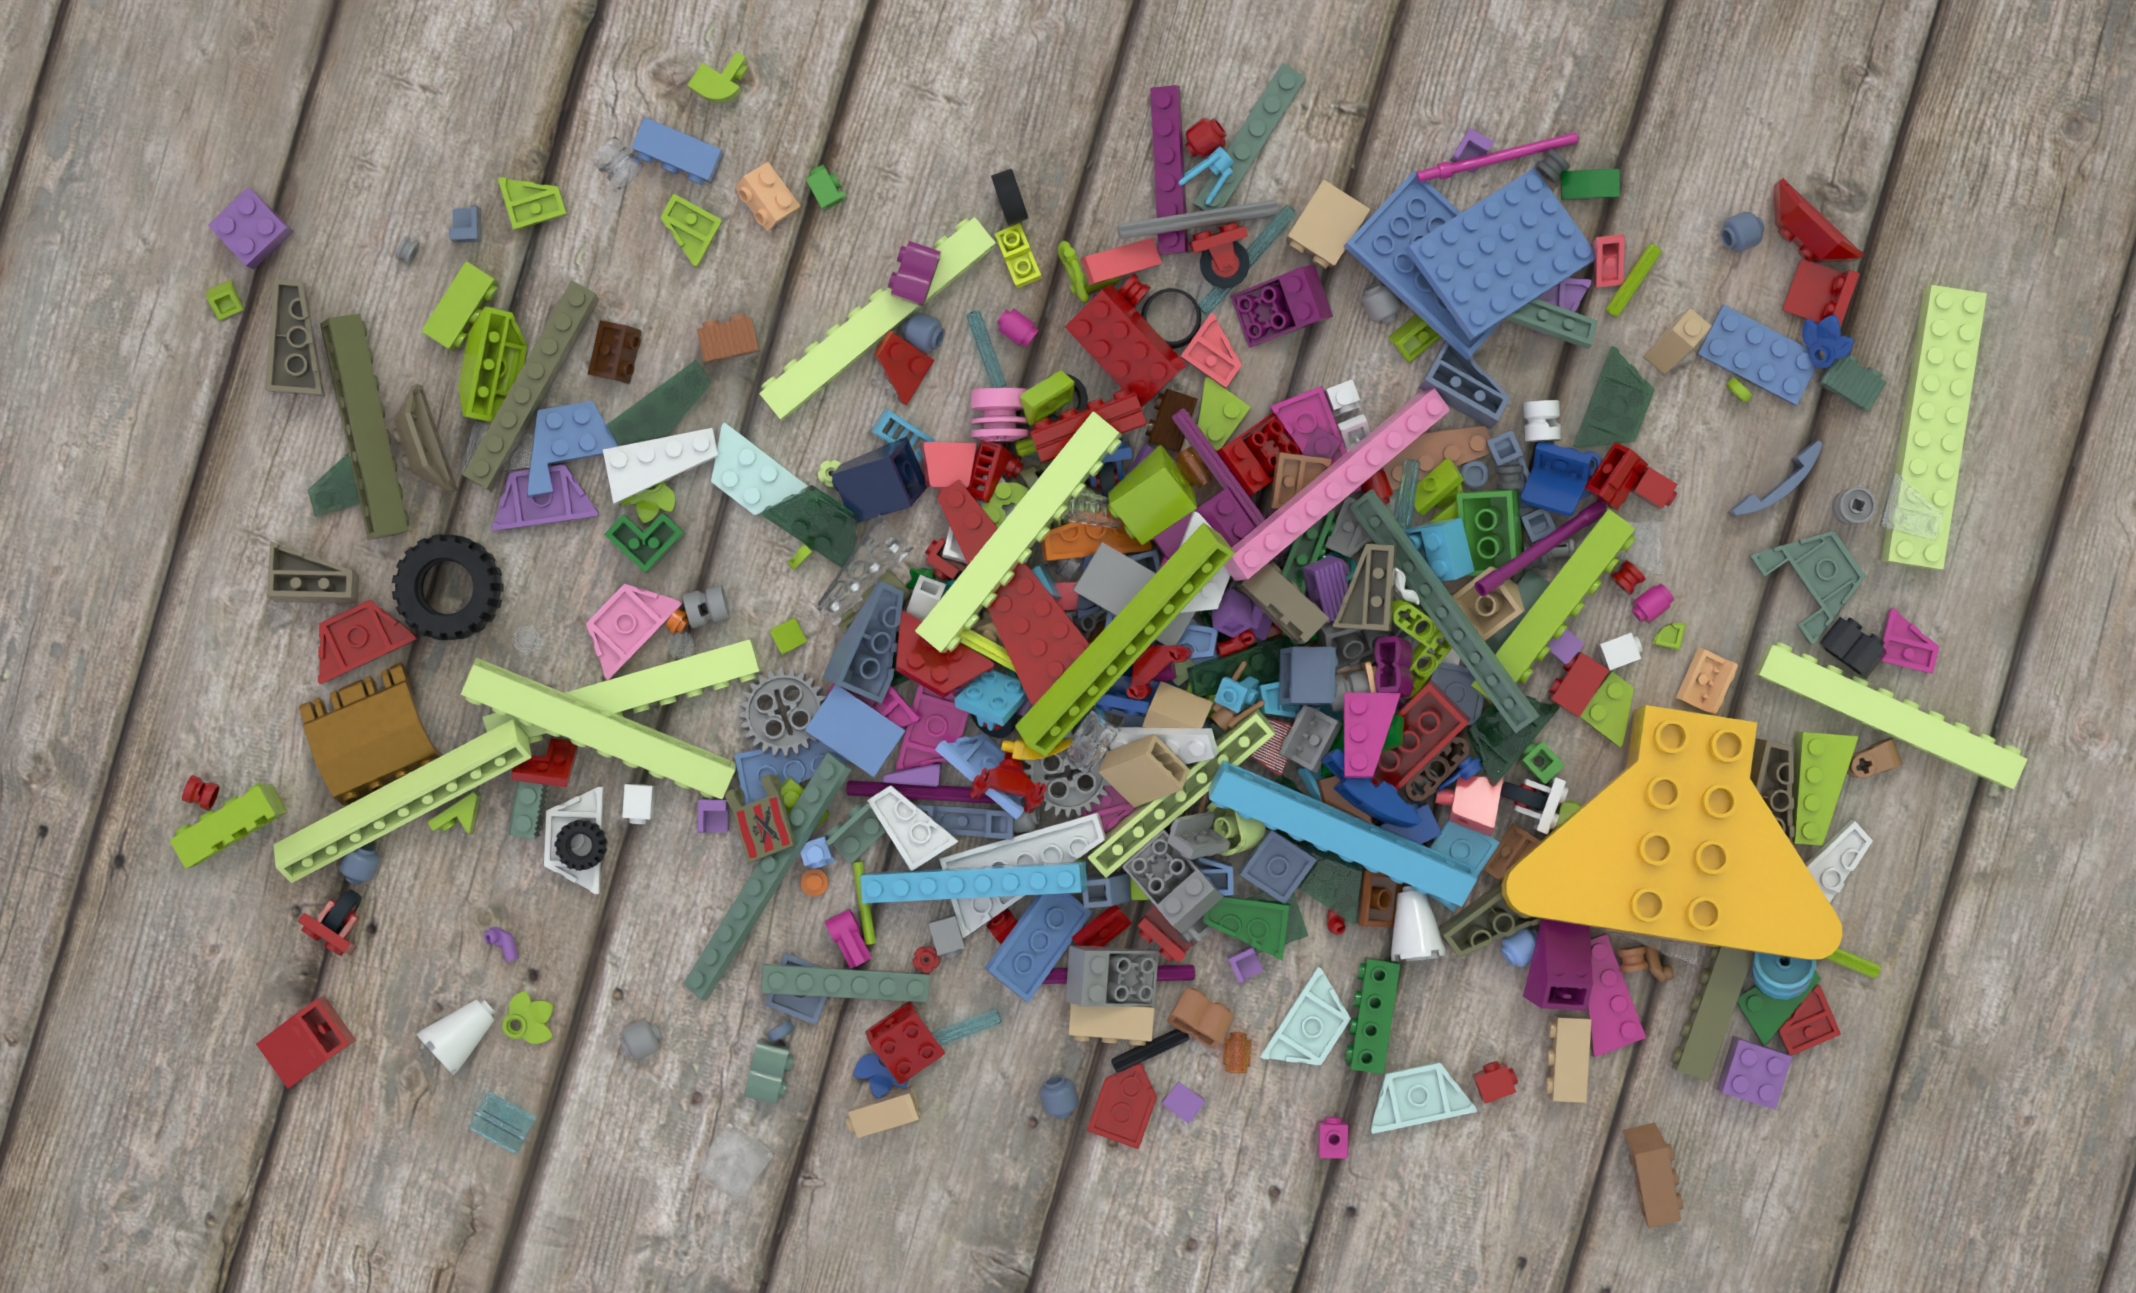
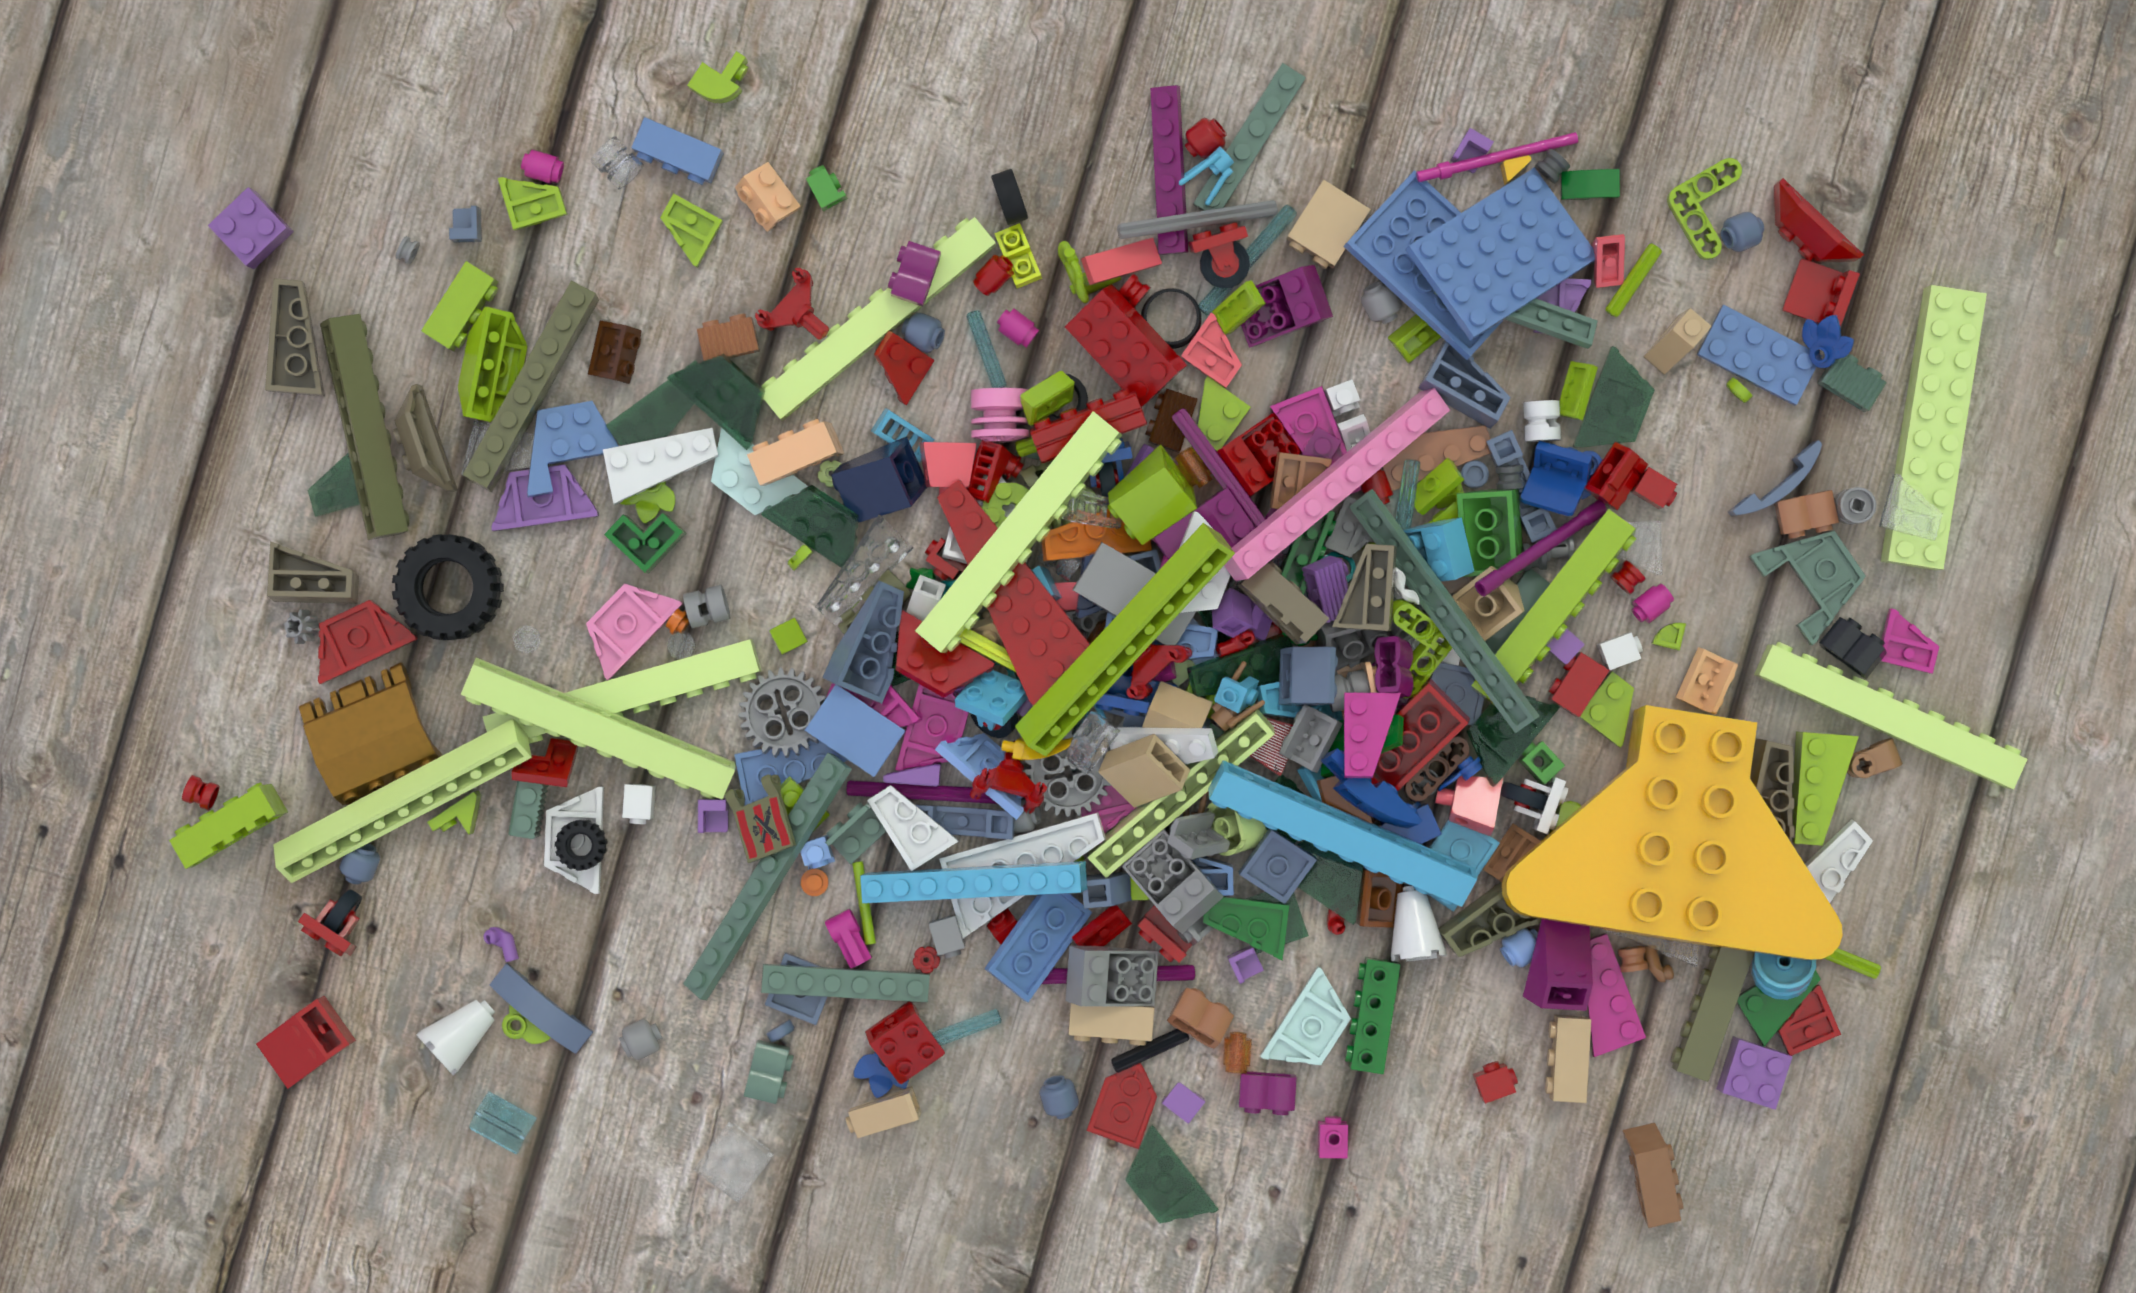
lime slope [206,280,244,321] -> none
light aqua wing [1370,1062,1477,1134] -> none
none -> light grey gear [284,609,320,644]
none -> sand blue slope [489,963,593,1054]
none -> dark pink brick [521,149,564,184]
none -> clear green wing [667,353,765,450]
none -> light nougat wedge [747,419,845,486]
none -> red axle [755,268,829,340]
none -> red brick [973,255,1014,296]
none -> clear green wing [1125,1124,1219,1224]
none -> lime plate [1212,280,1266,335]
none -> magenta brick [1239,1071,1297,1115]
none -> yellow slope [1500,155,1531,185]
none -> lime plate [1559,361,1598,421]
none -> lime beam [1667,158,1742,260]
none -> nougat brick [1774,490,1839,539]

